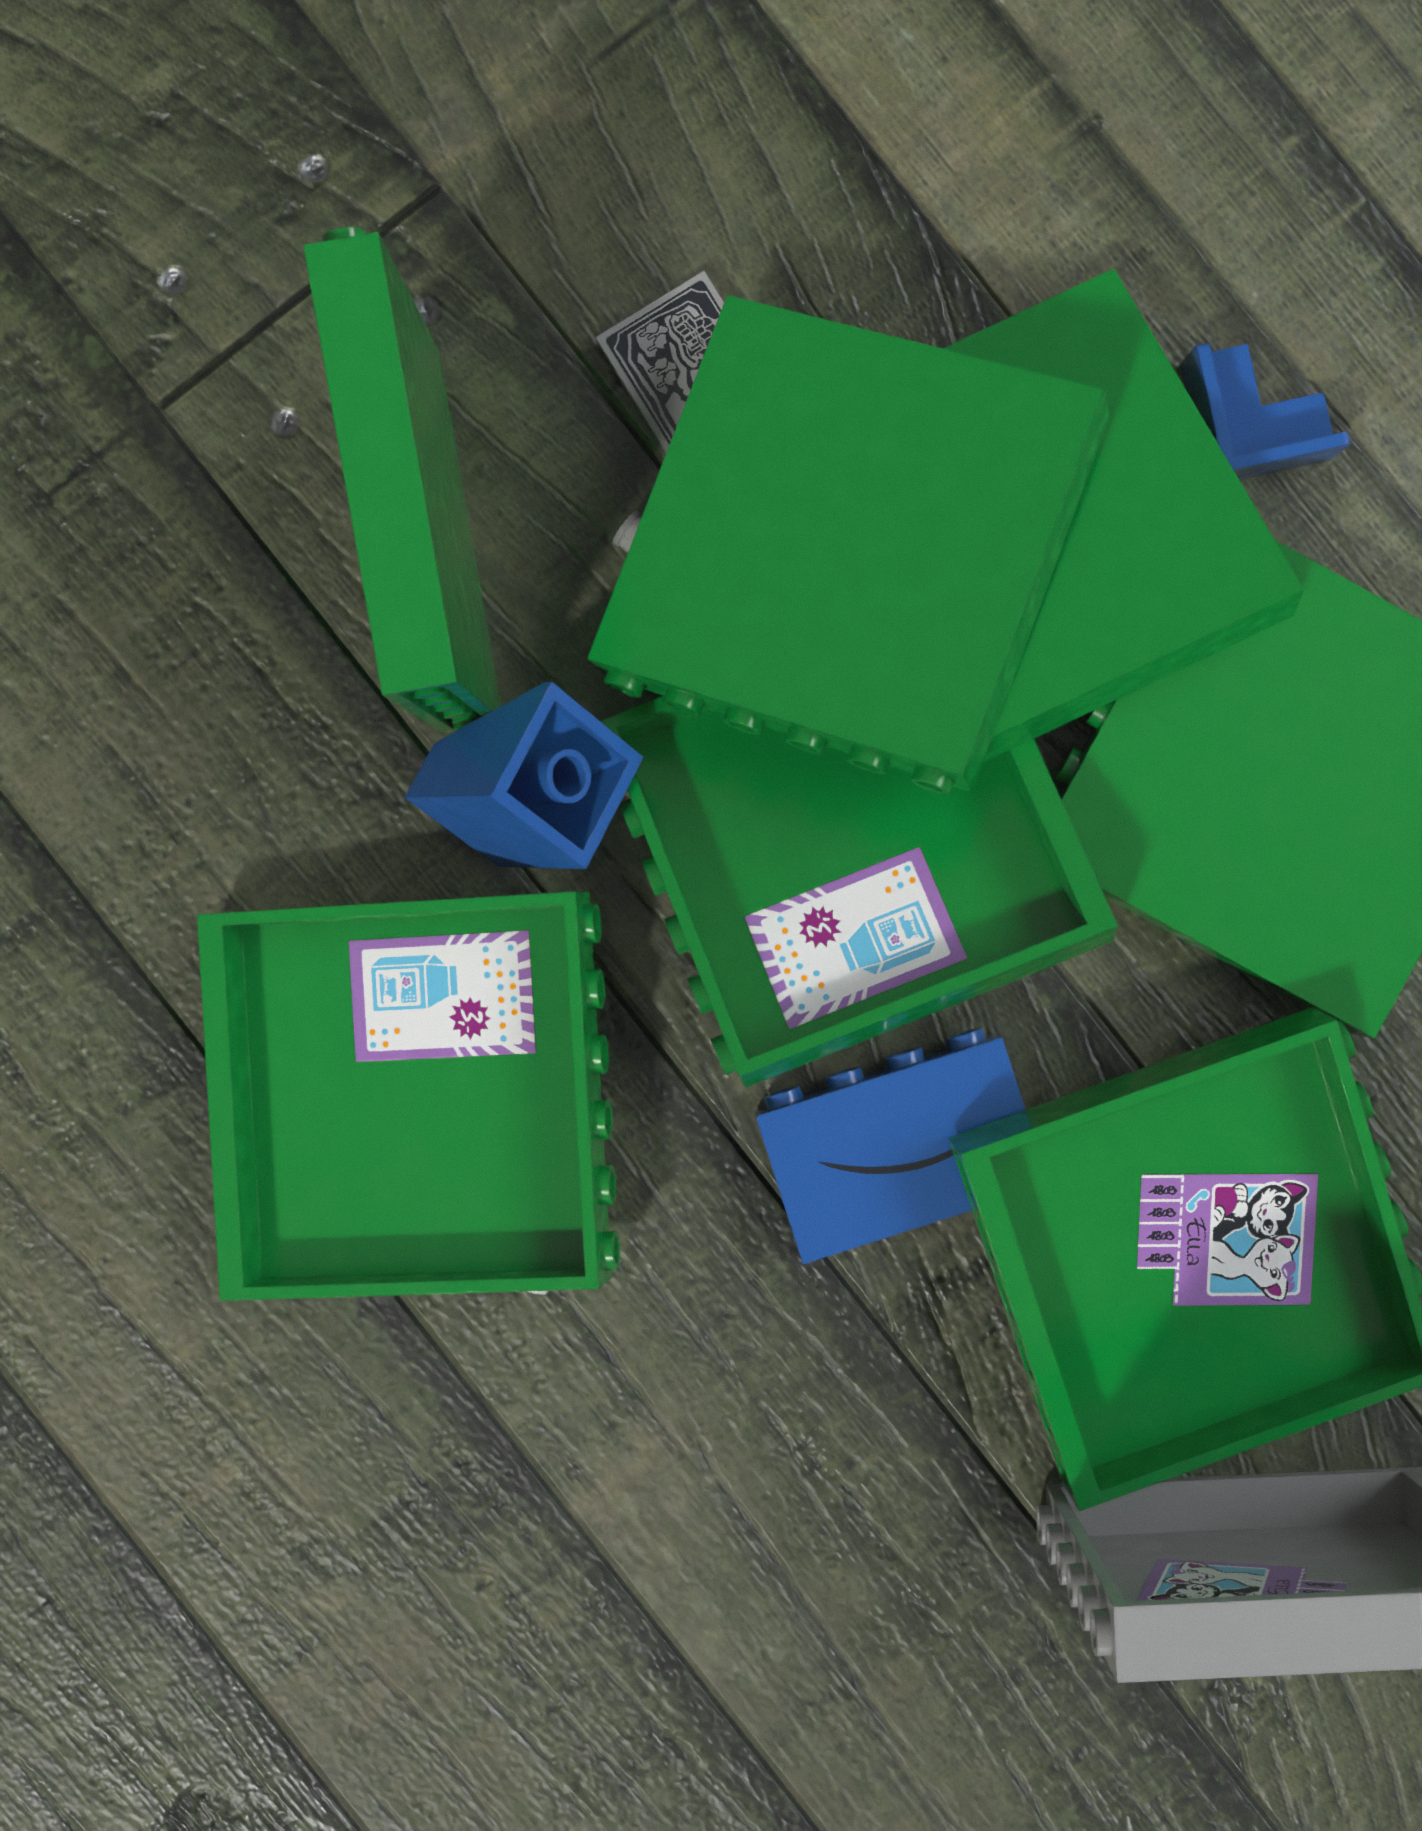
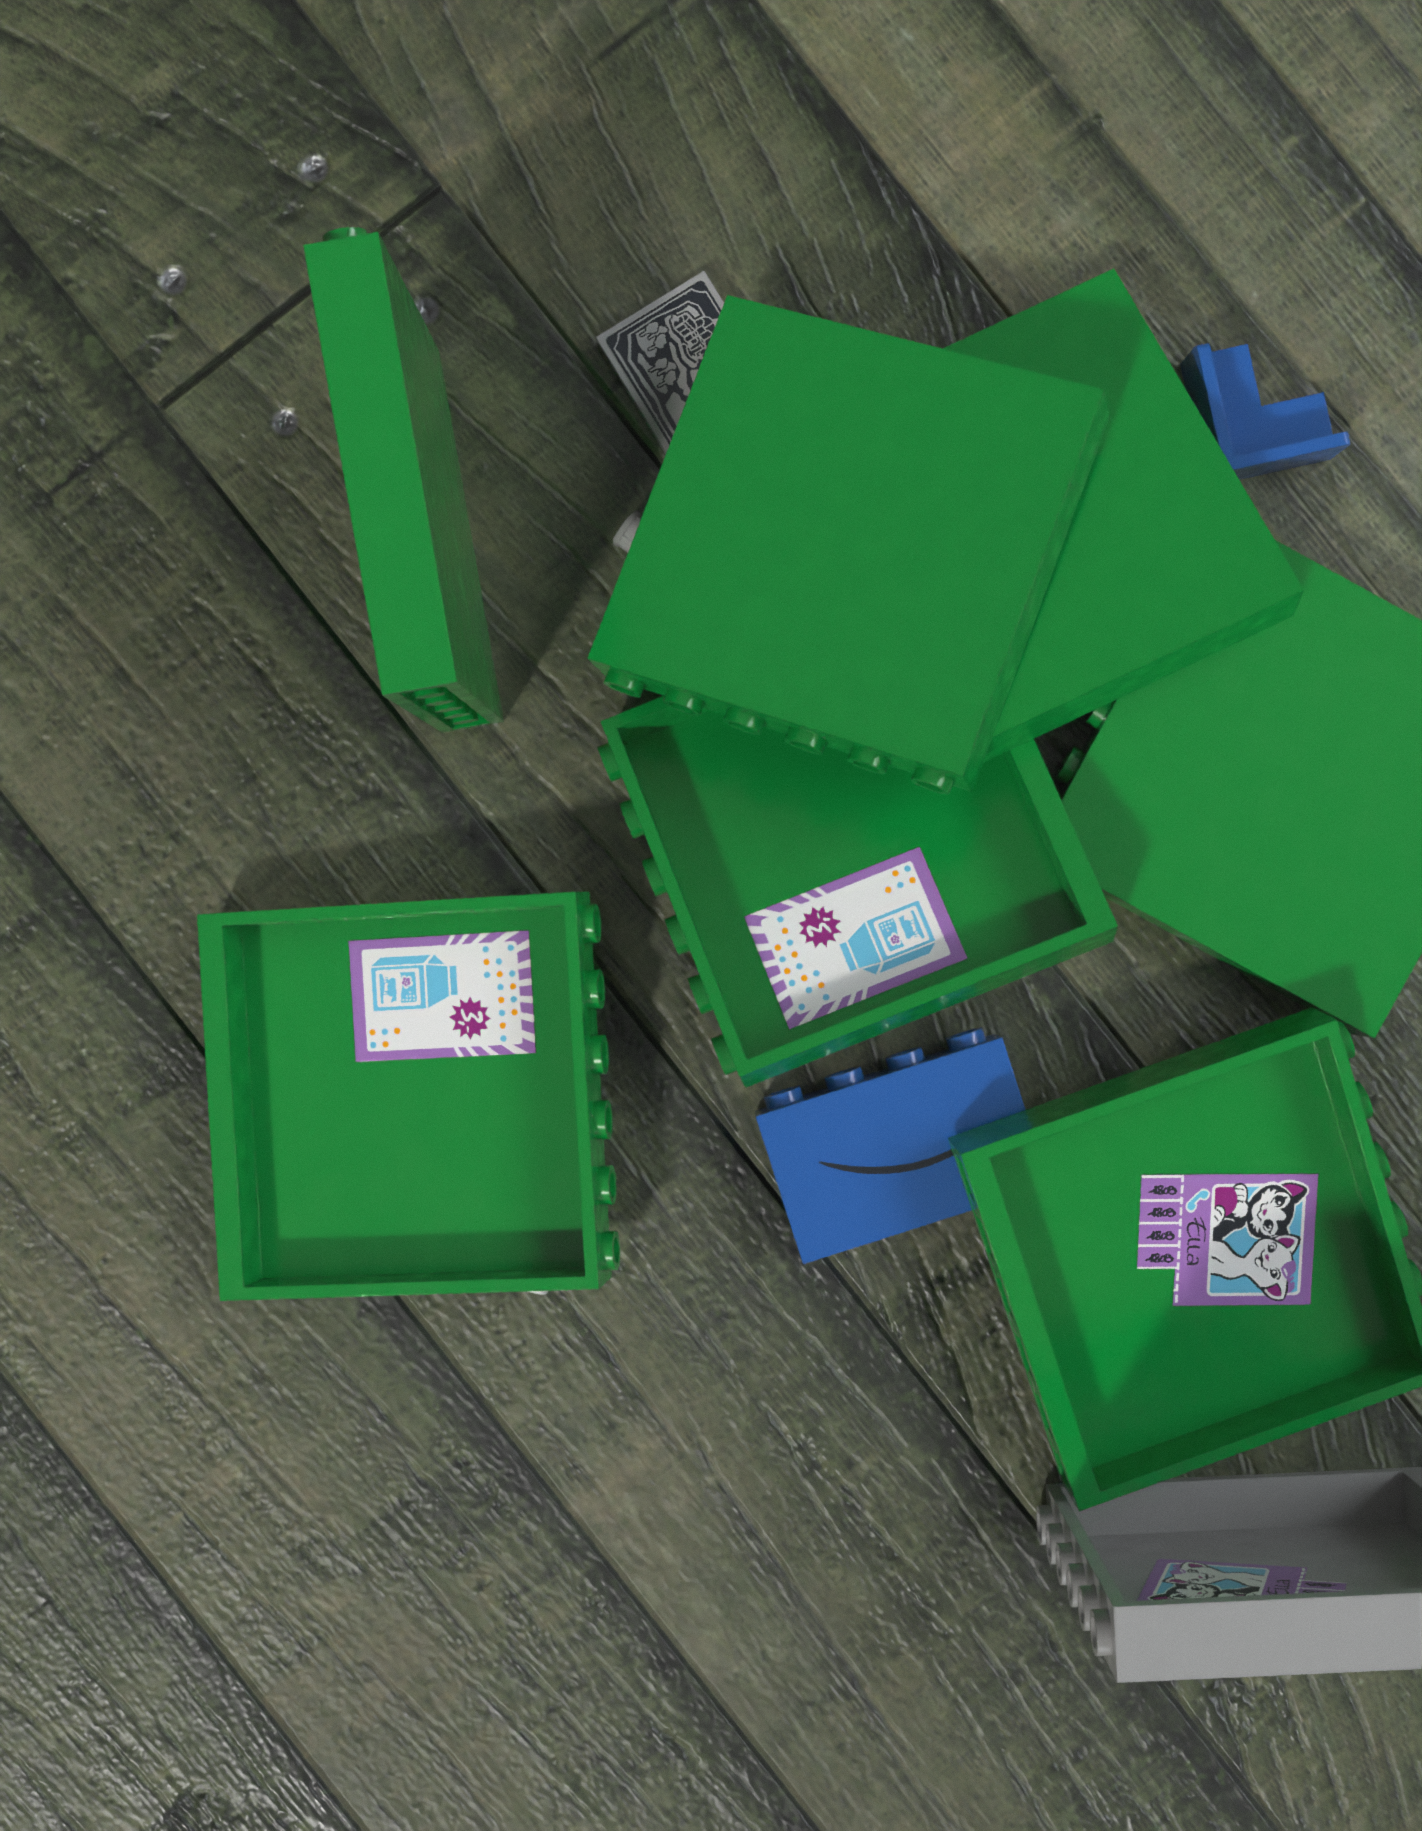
blue slope [404,682,643,869] -> none

